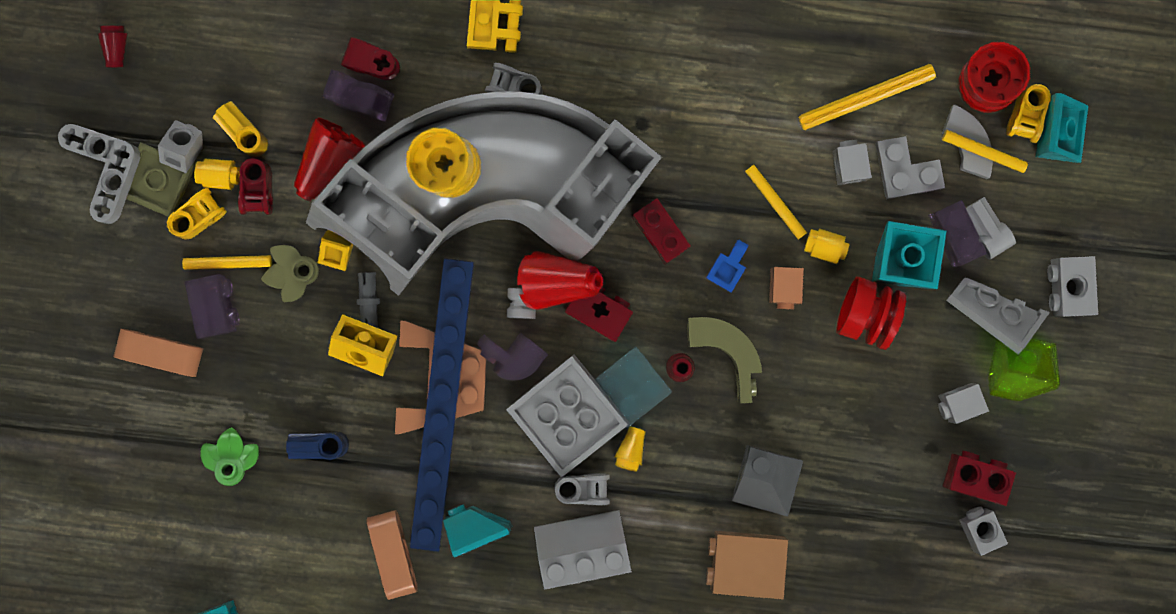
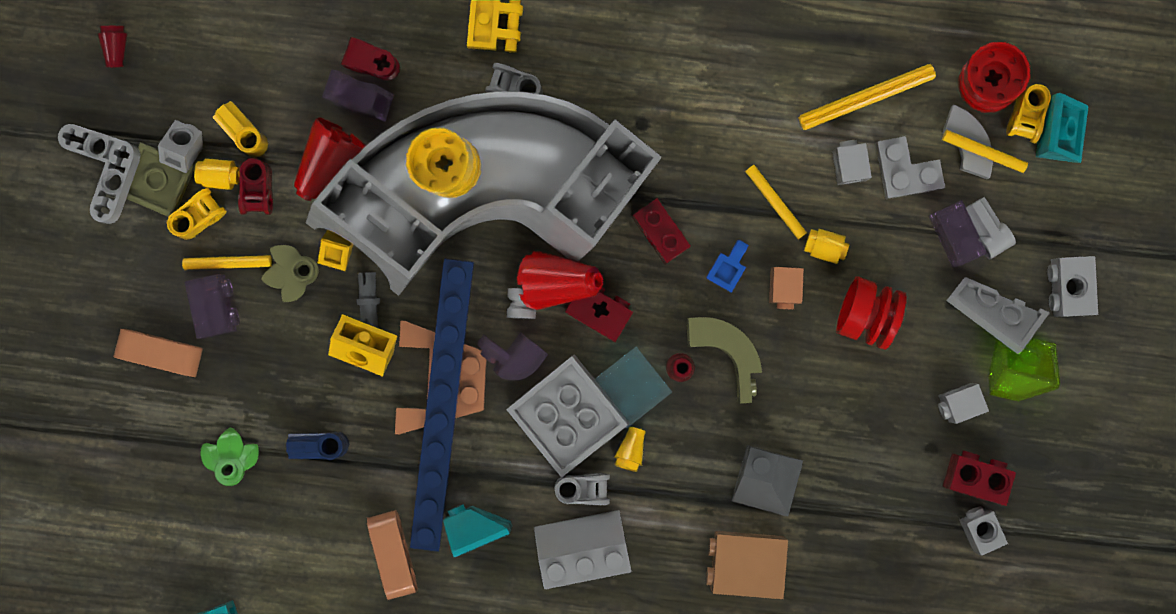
teal slope [872,221,947,289] -> none

